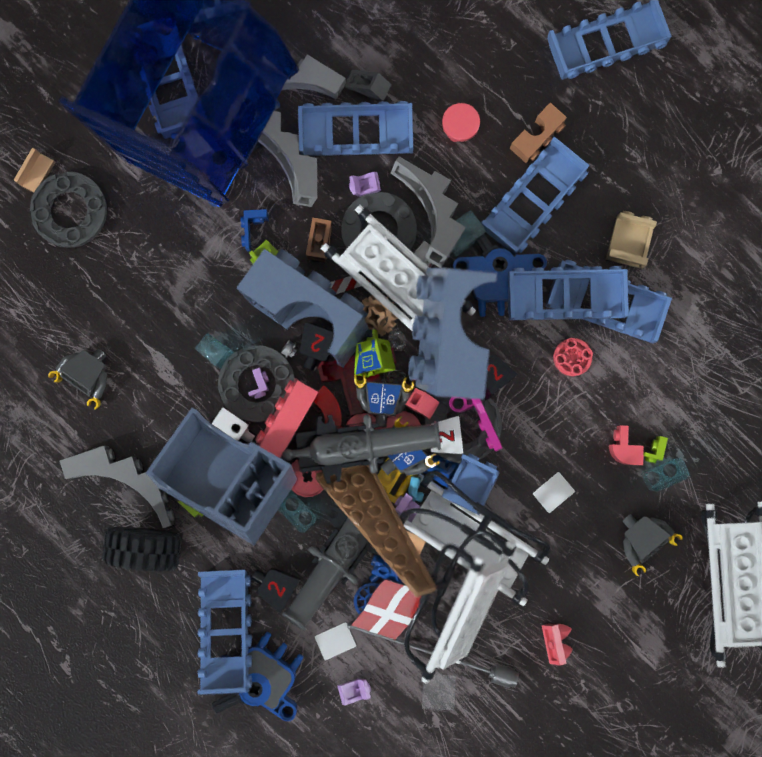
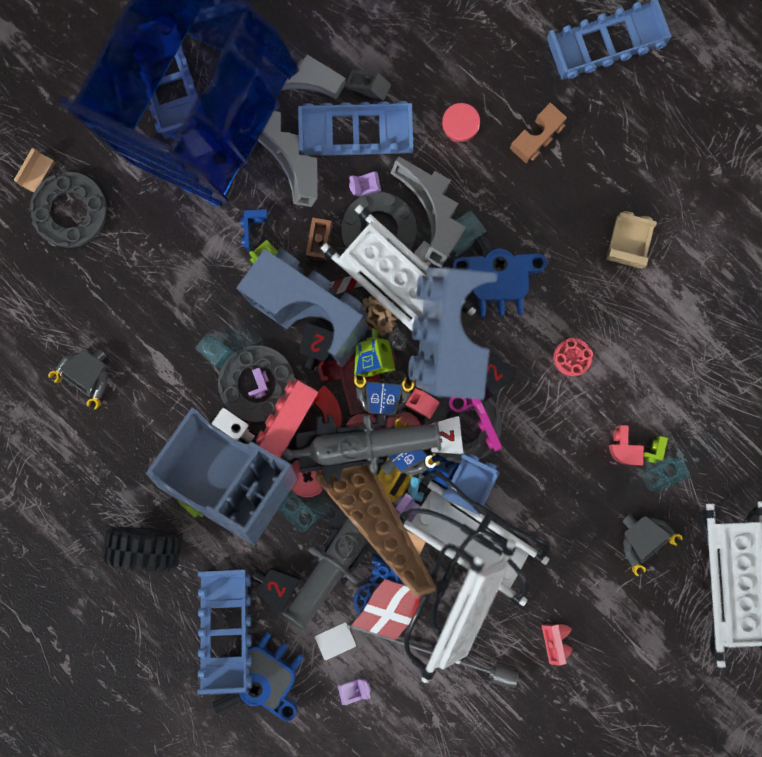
light grey arch [60,446,175,528] -> none
light grey plate [281,340,298,358] -> none
clear piece [422,672,456,711] -> none
medium blue window [480,137,590,256] -> none
medium blue window [507,266,629,320] -> none
white sticker [533,472,575,513] -> none
medium blue window [545,260,672,343] -> none

